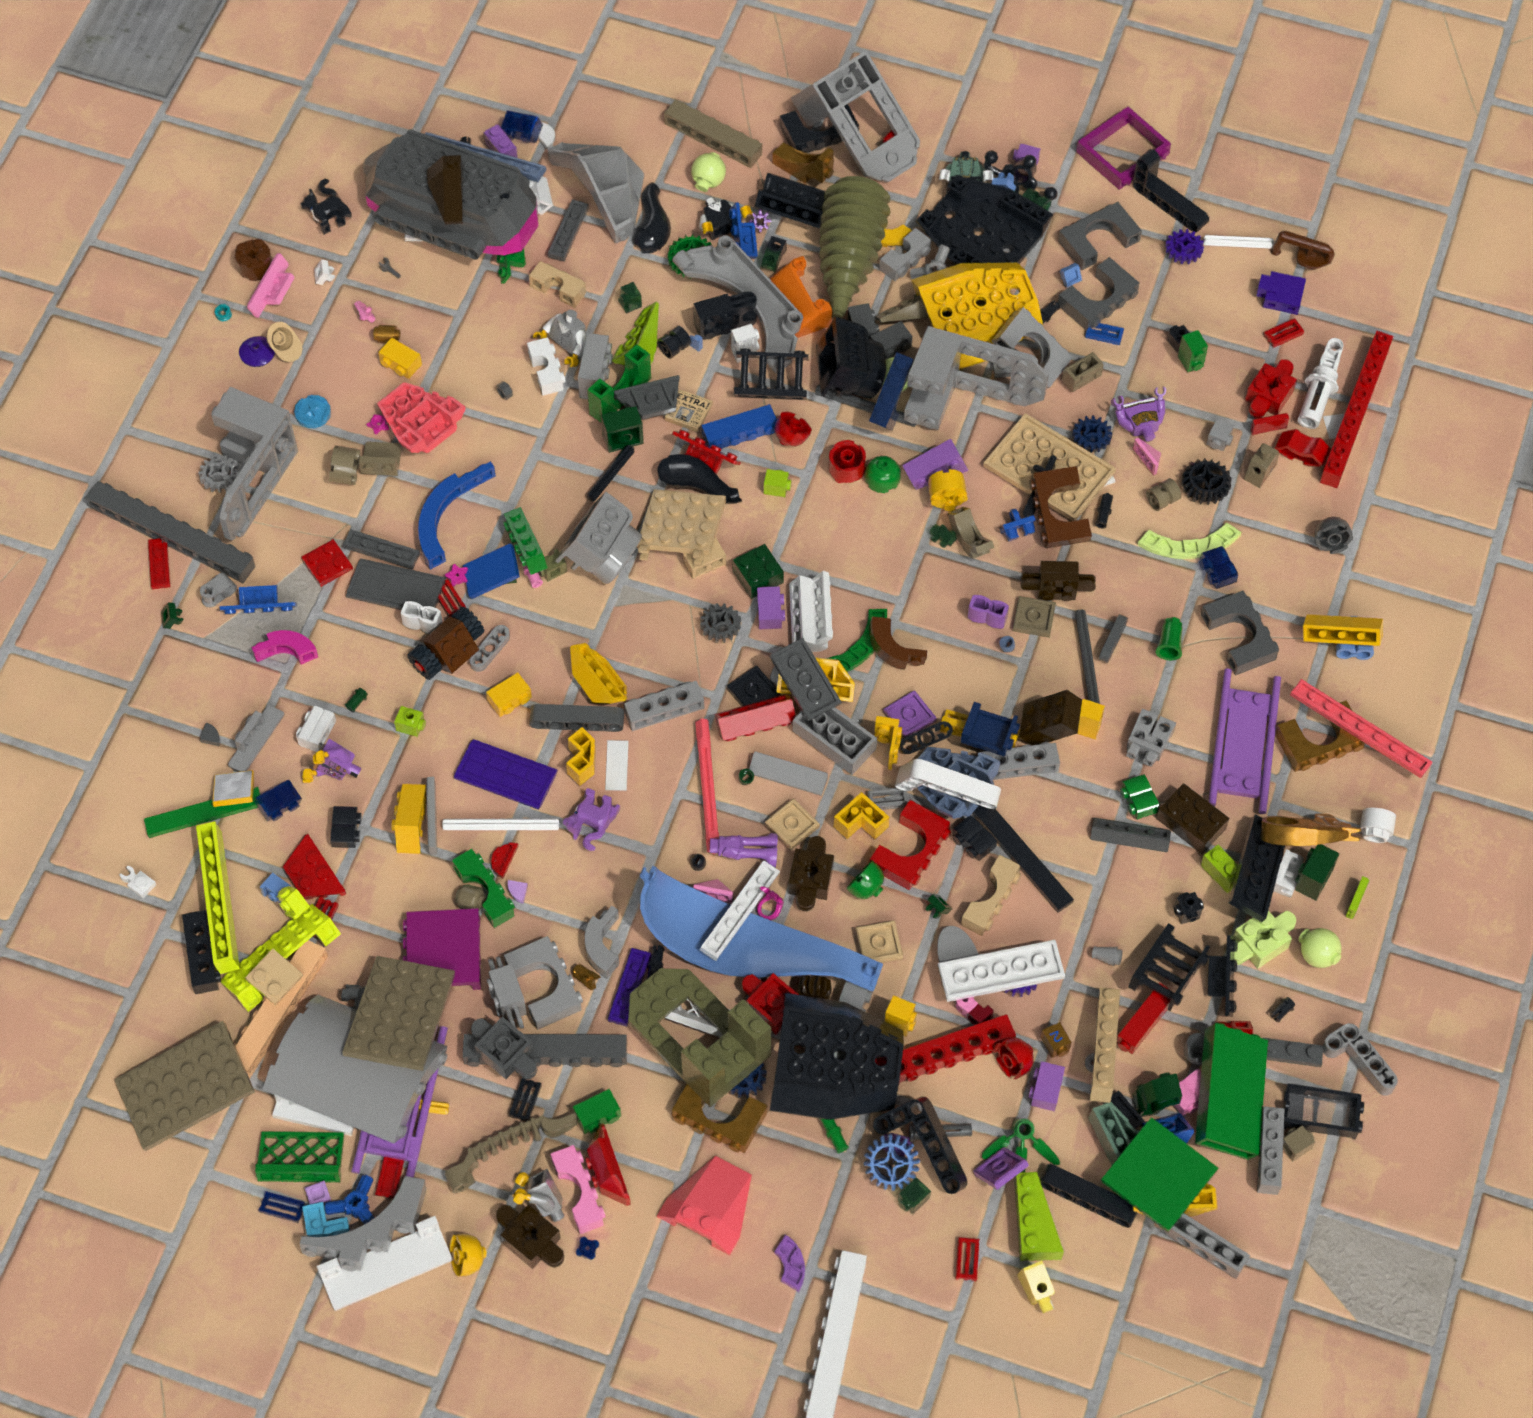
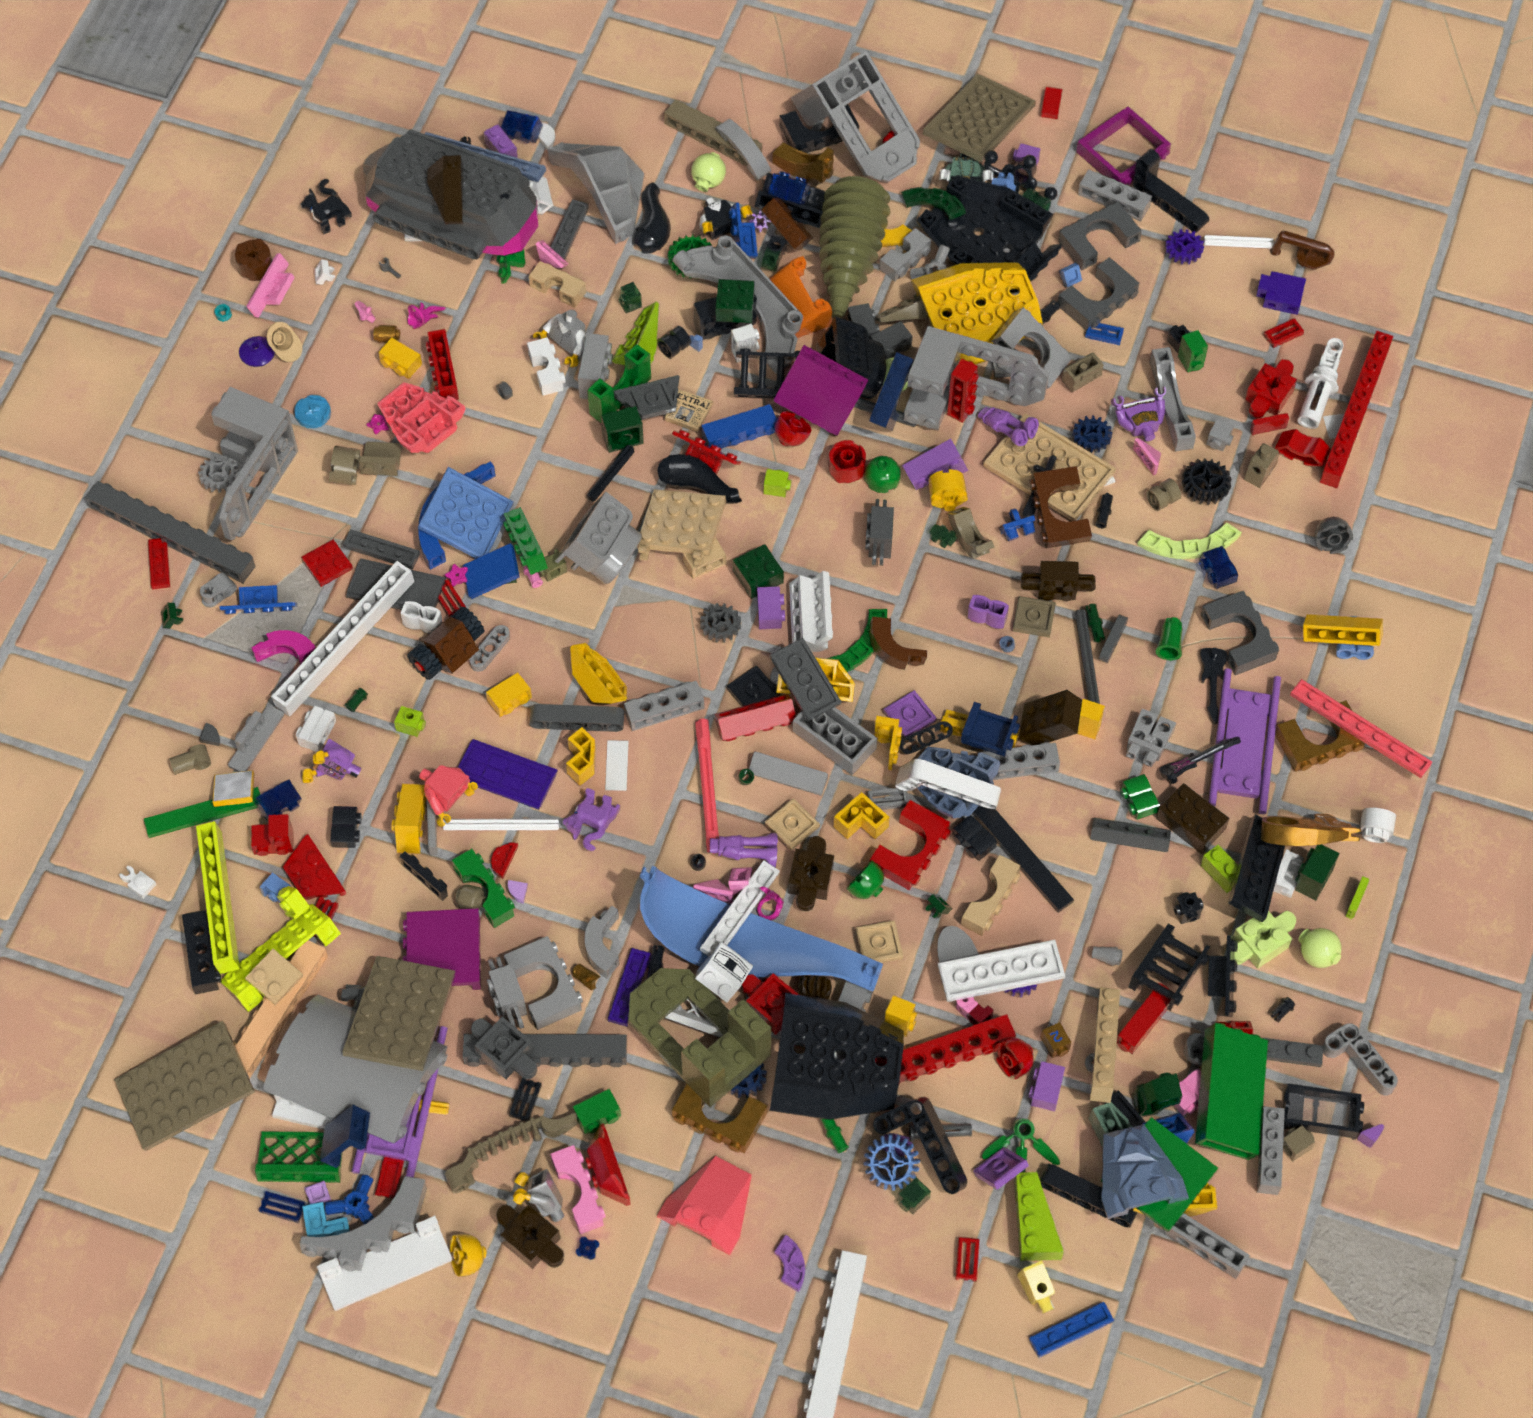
none -> dark tan piece [169,744,211,775]
none -> red brick [251,814,294,856]
none -> white brick [271,561,415,717]
none -> dark blue panel [320,1105,370,1168]
none -> black plate [399,851,448,901]
none -> dark pink piece [408,302,446,329]
none -> medium blue tile [417,467,514,559]
none -> coral torso [419,765,478,827]
none -> red brick [426,329,459,400]
none -> bright pink slope [536,240,569,268]
none -> white slope [695,941,753,1002]
none -> light grey slope [715,119,772,181]
none -> dark green brick [716,279,755,323]
none -> bright pink slope [728,867,752,896]
none -> reddish brown arch [762,198,813,250]
none -> clear blue brick [768,171,811,204]
none -> magenta panel [773,345,868,436]
none -> dark grey brick [865,499,894,566]
none -> dark green tile [901,187,966,220]
none -> dark tan plate [923,73,1036,162]
none -> red brick [947,358,979,423]
none -> medium lavender piece [978,407,1039,446]
none -> black bracket [1010,242,1062,293]
none -> blue tile [1029,1302,1114,1358]
none -> red tile [1041,87,1063,119]
none -> light grey brick [1078,170,1152,222]
none -> dark green pin [1085,604,1106,642]
none -> sand blue wedge [1101,1124,1189,1219]
none -> light grey arch [1150,347,1196,451]
none -> black piece [1159,737,1241,784]
none -> black piece [1200,647,1228,724]
none -> medium lavender slope [1357,1124,1384,1148]

